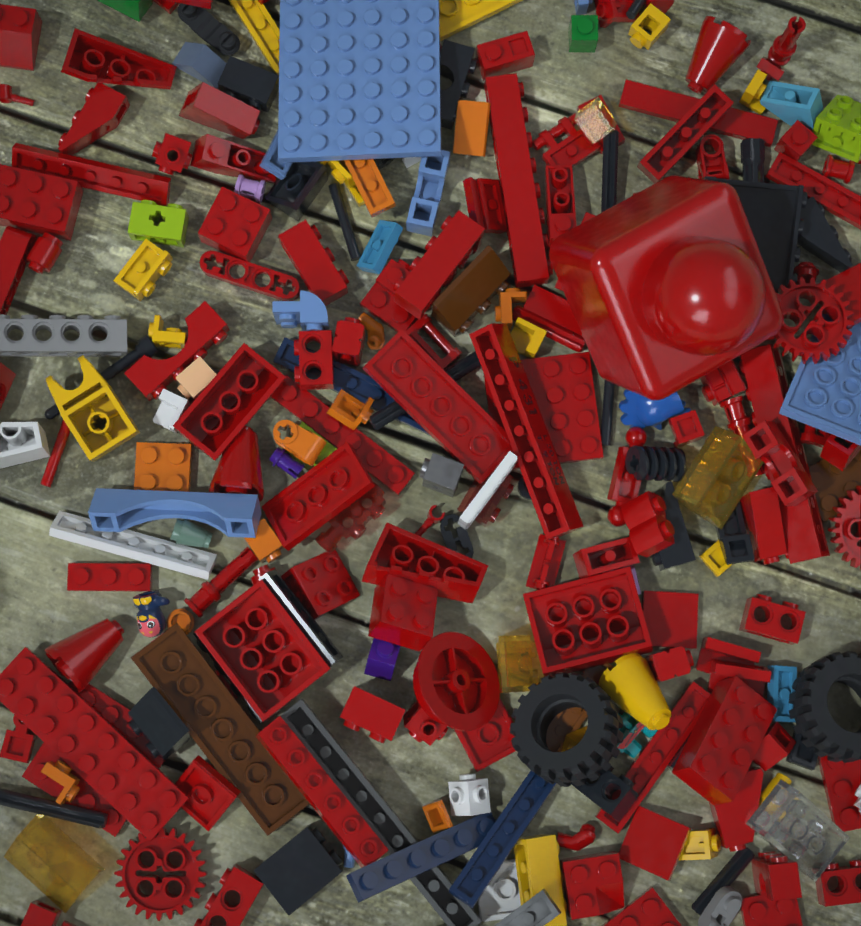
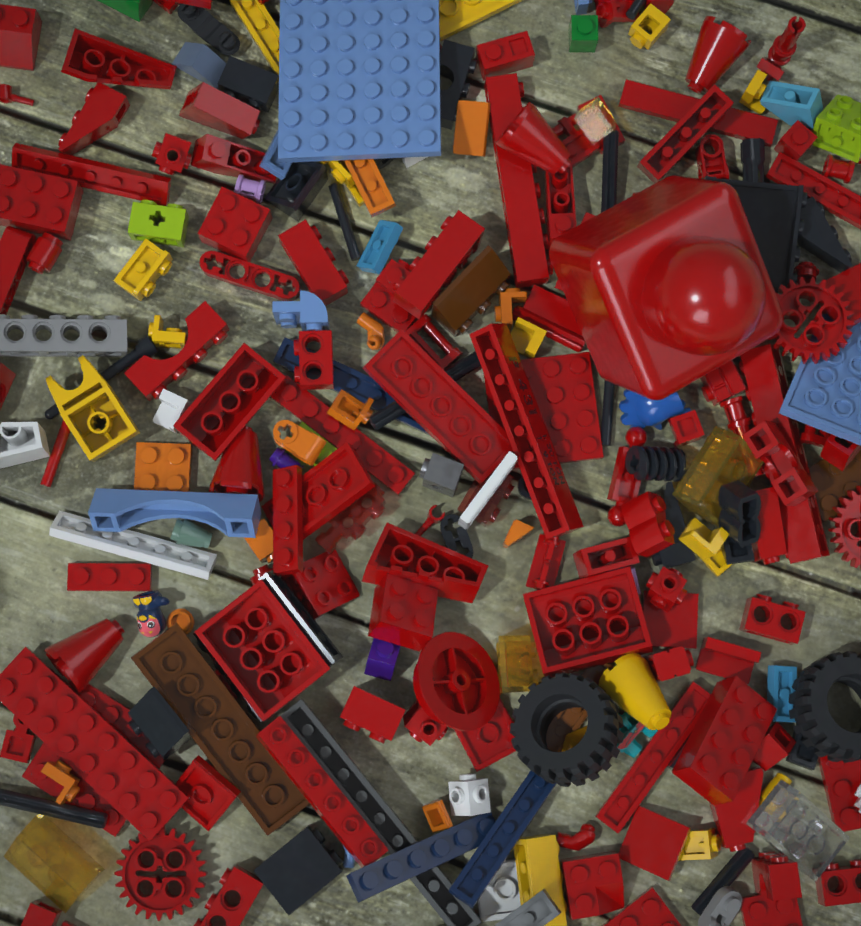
light nougat brick [176,356,217,400] -> none
red pin [183,547,259,618] -> none
red brick [332,317,365,367] -> none
medium blue arch [406,150,450,237] -> none
red plate [463,177,507,234] -> none
black brick [571,766,639,822] -> none
red panel [707,659,771,697] -> none
none -> red plate [273,465,303,577]
none -> red cone [496,102,571,175]
none -> orange slope [502,519,534,548]
none -> red brick [645,566,688,612]
none -> yellow panel [678,518,729,560]
none -> black brick [718,480,761,547]

